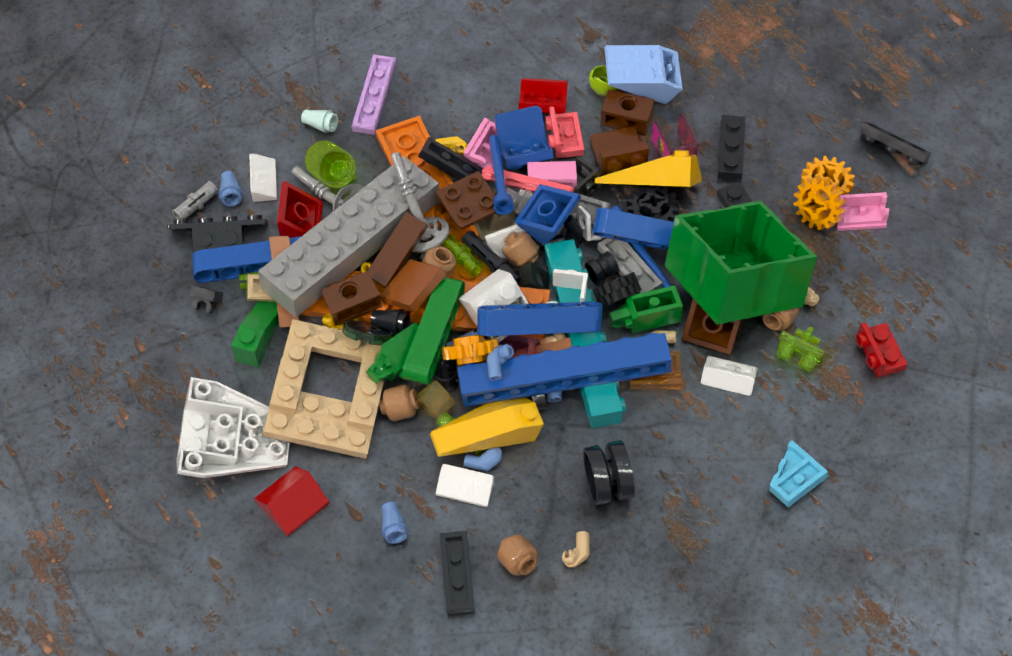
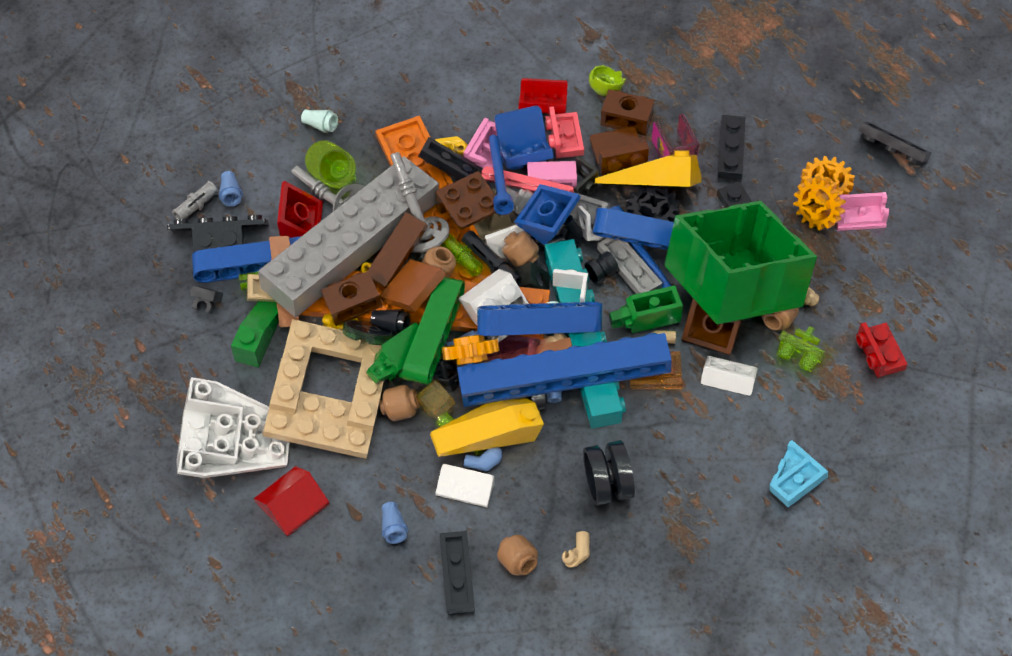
white slope [250,154,277,202] -> none
lavender tile [351,54,396,135] -> none
medium blue arm [487,344,514,381] -> none
black tyre [592,272,642,307] -> none
light blue slope [604,45,683,105] -> none

